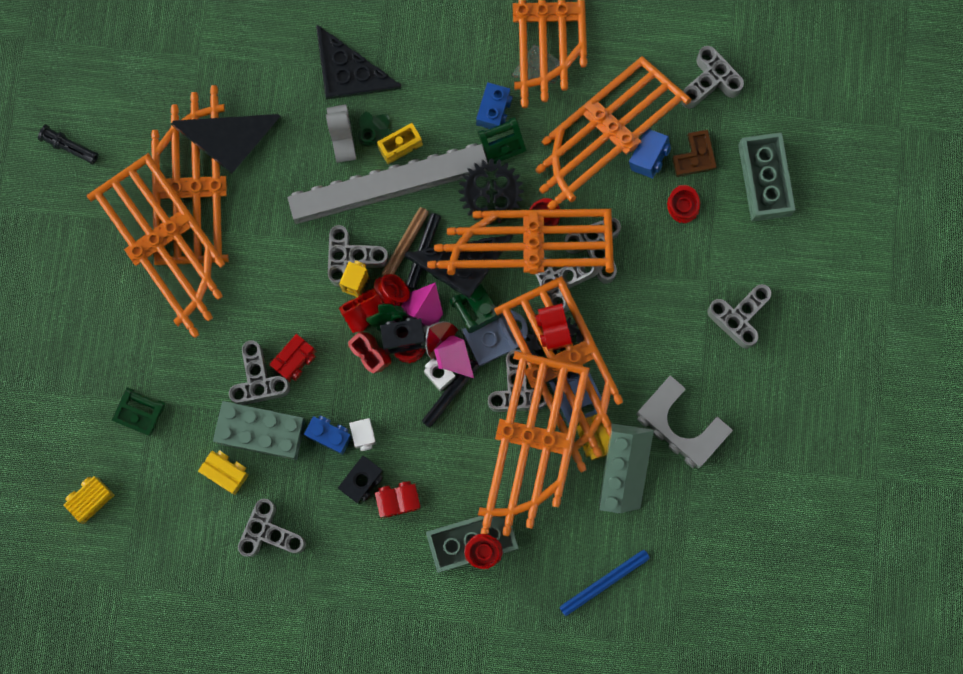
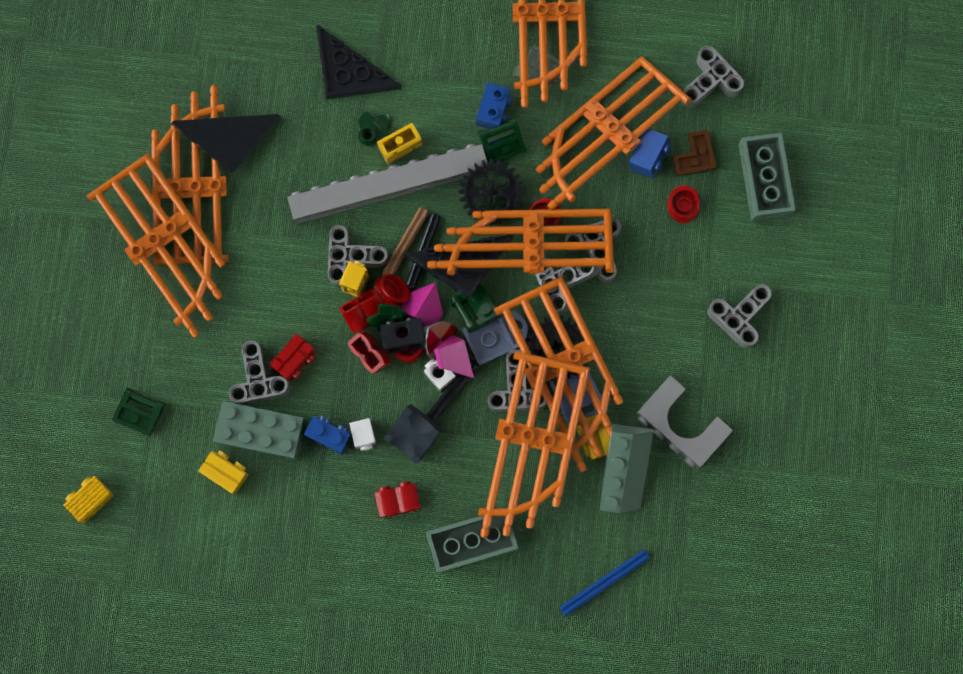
black pin [38,124,99,165] -> none
light grey beam [238,499,306,557] -> none
light grey beam [326,104,357,163] -> none
black brick [338,455,384,505] -> none
red piece [464,534,503,569] -> none
red brick [535,303,572,351] -> none
none -> black brick [384,404,443,464]

